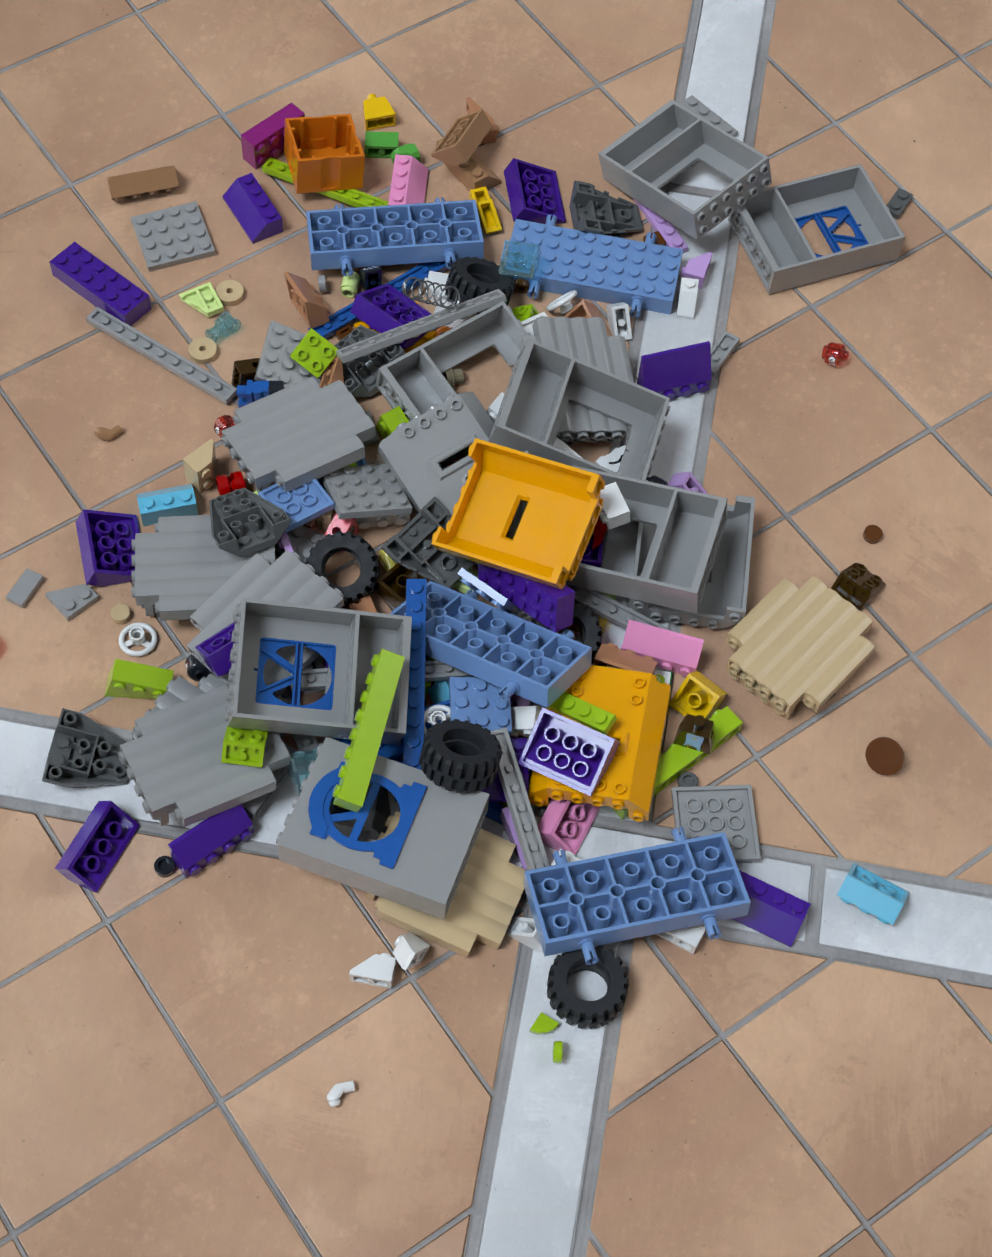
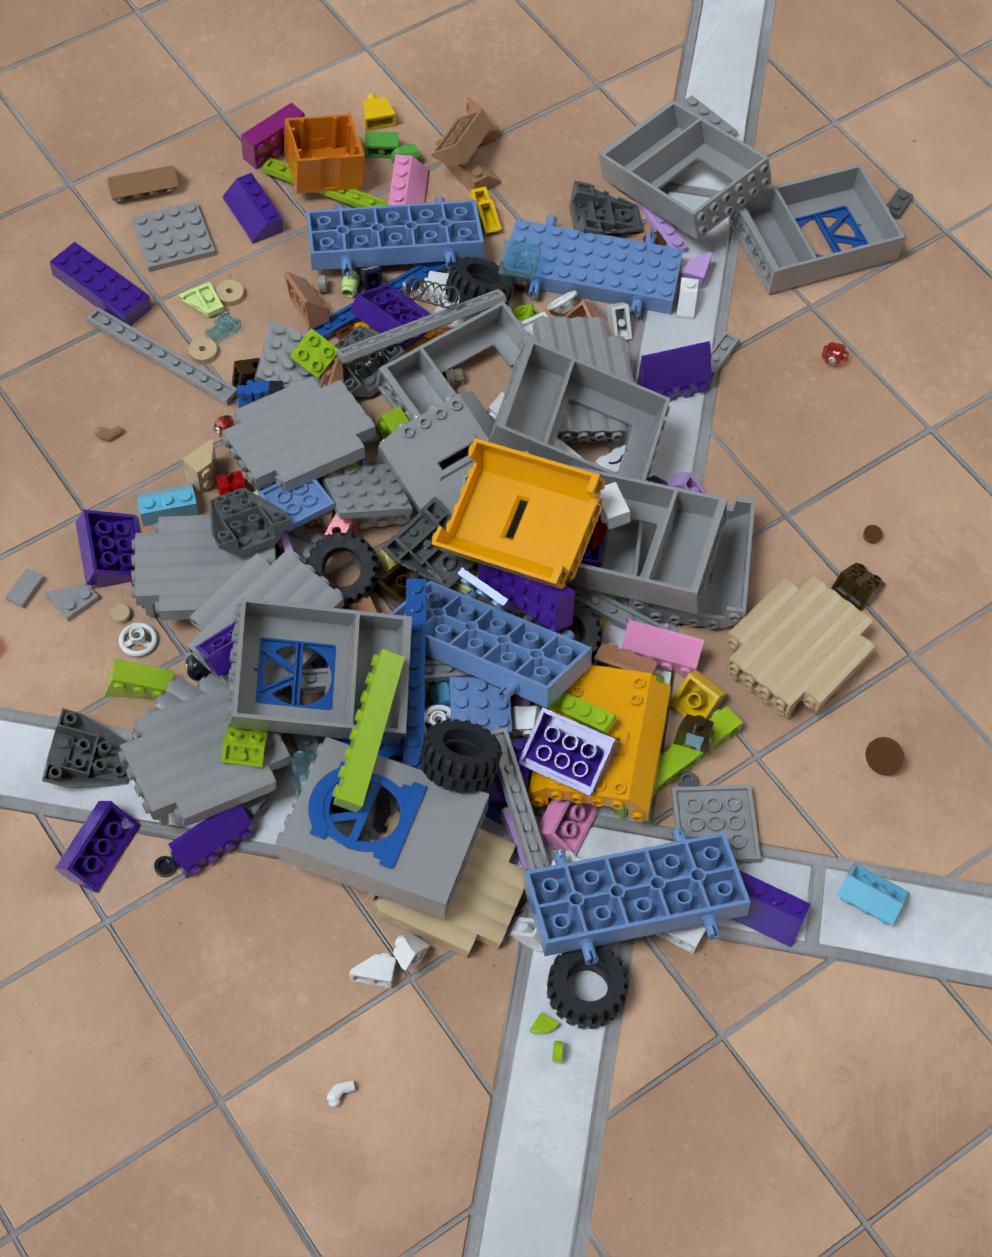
dark purple slope [504,158,566,224] -> none

